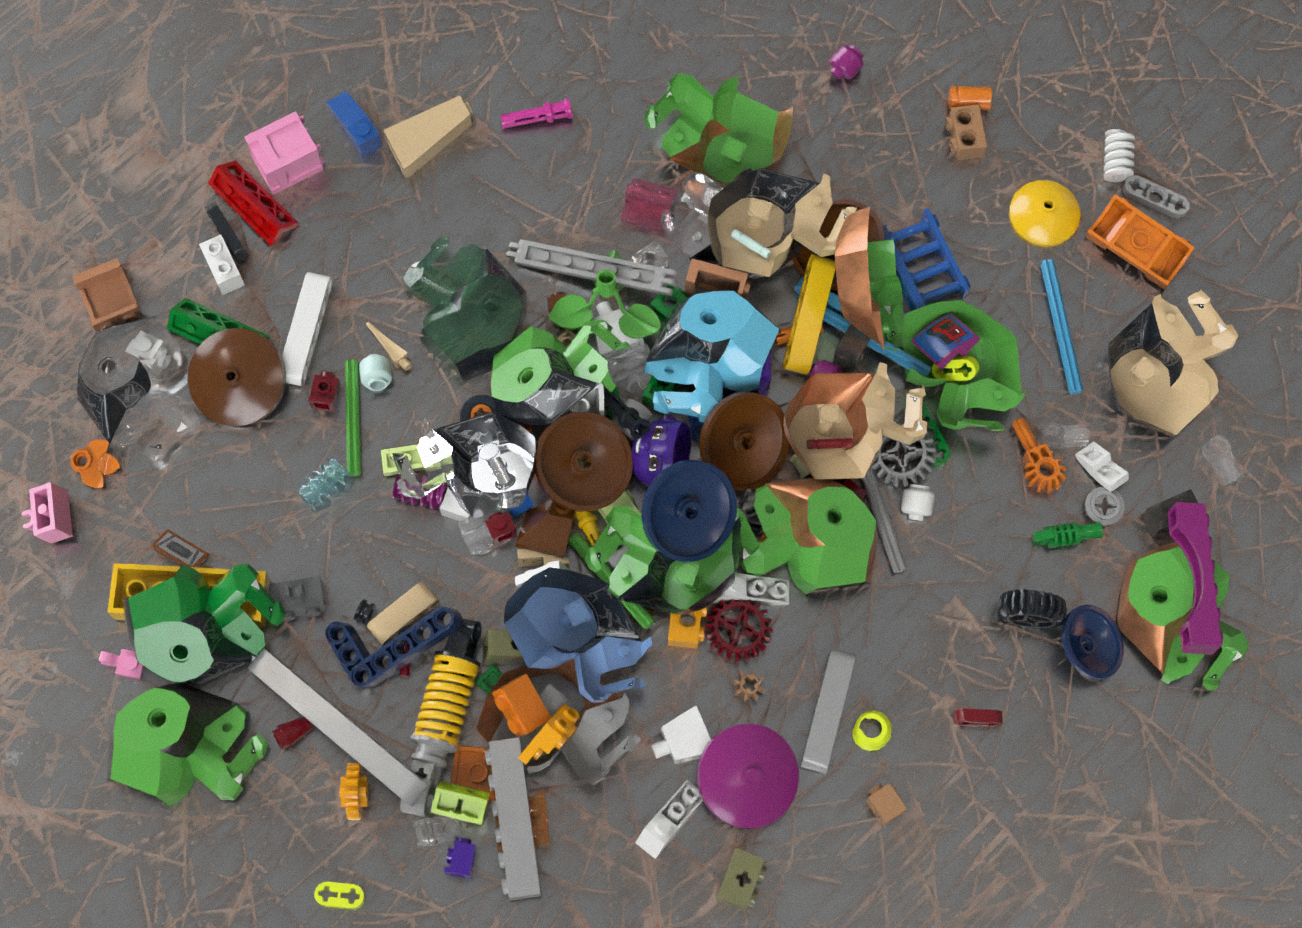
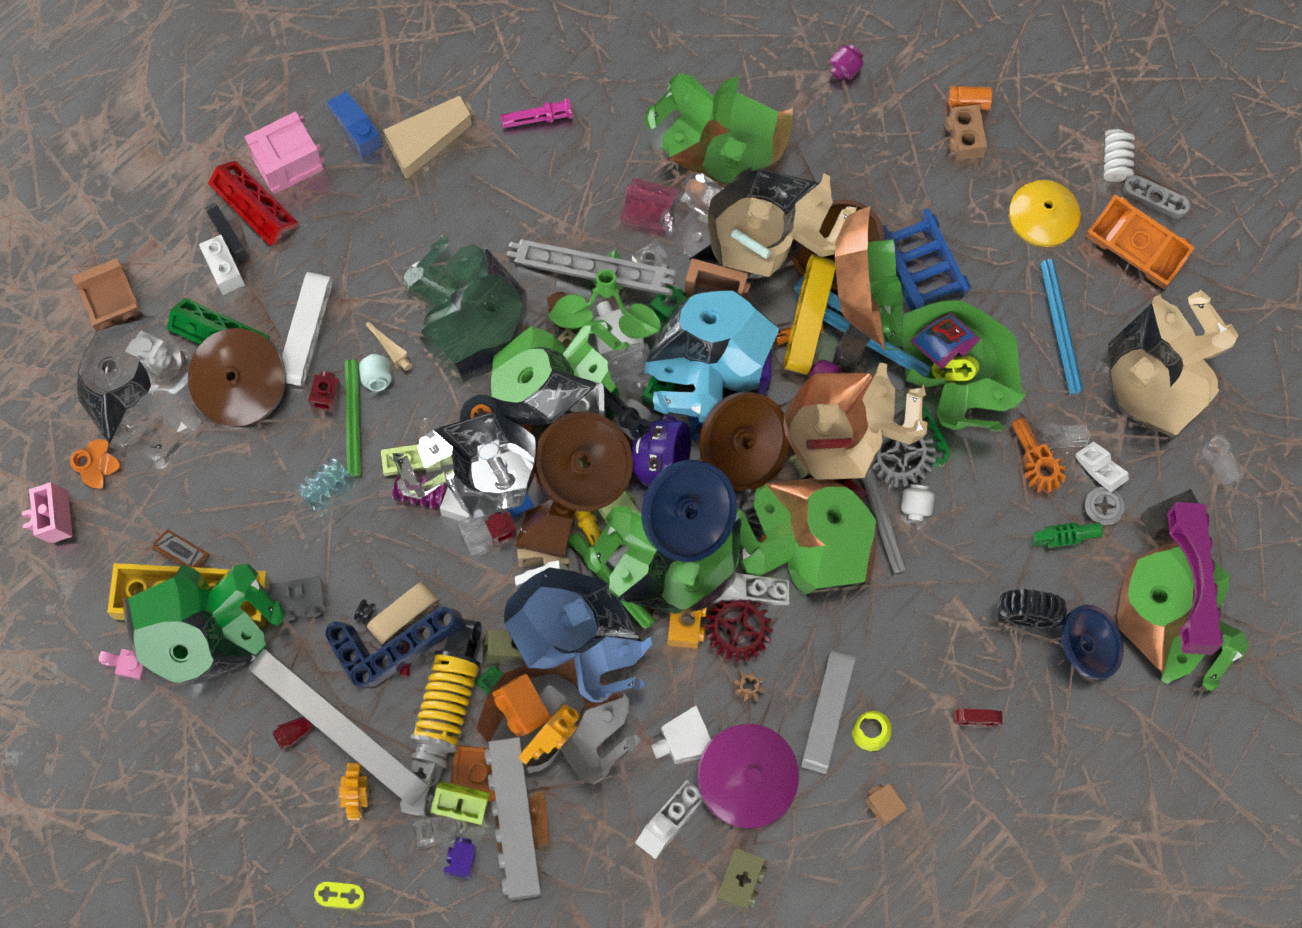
bright green piece [106,683,269,807] -> none

